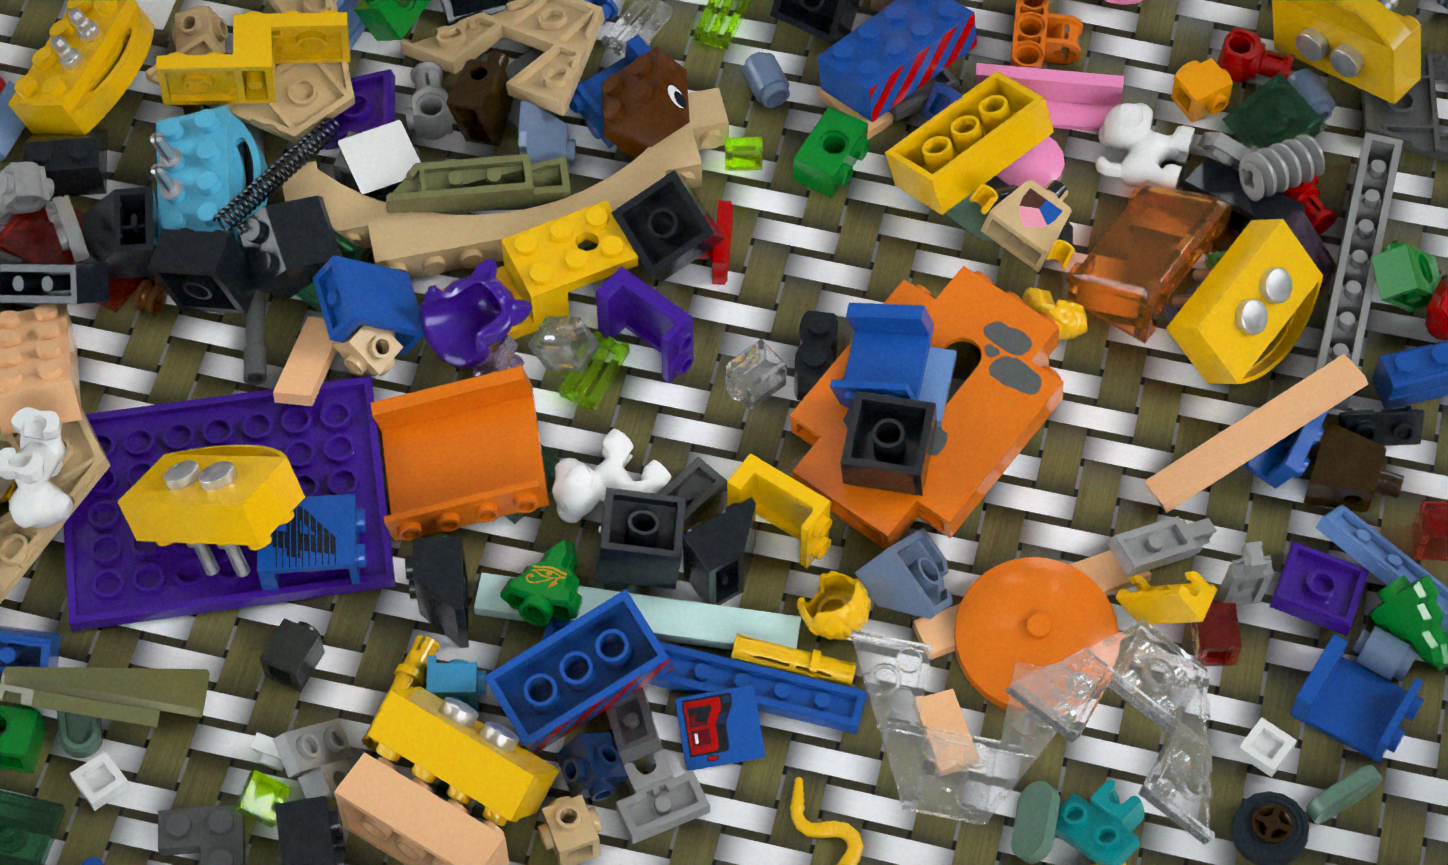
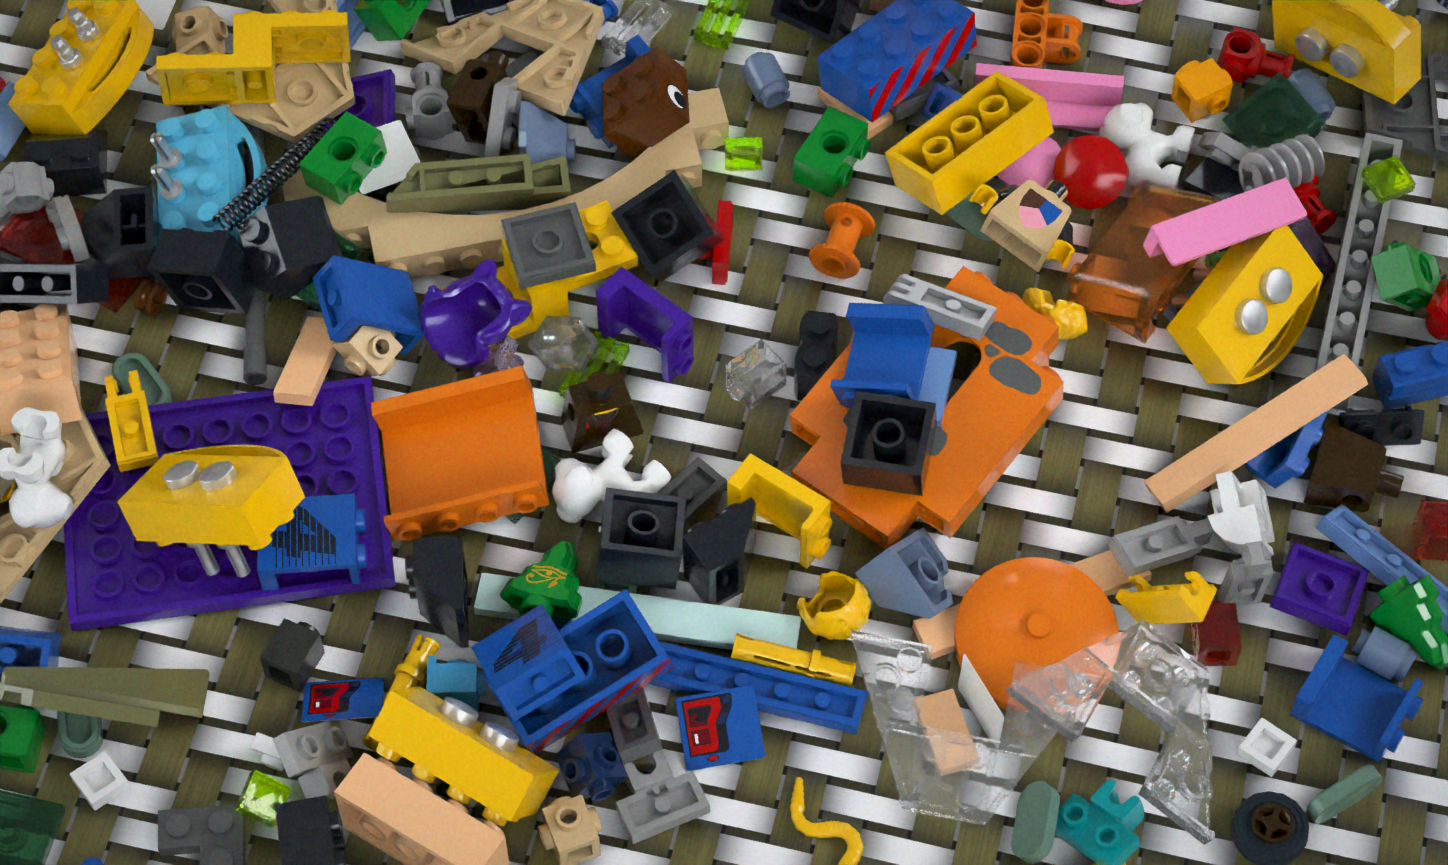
none -> yellow hinge [104,370,159,472]
none -> sand green tile [111,353,172,406]
none -> green brick [299,111,387,205]
none -> sticker [301,678,384,722]
none -> blue panel [471,604,586,722]
none -> light grey hinge [484,77,521,157]
none -> dark grey plate [501,202,596,289]
none -> dark brown torso [561,372,643,454]
none -> orange hose [809,202,875,279]
none -> light grey hinge [883,274,997,341]
none -> white sticker [958,654,1004,750]
none -> red dish [1053,134,1129,210]
none -> bright pink panel [1143,177,1307,266]
none -> white brick [1207,471,1275,556]
none -> clear neon green tile [1361,155,1416,204]

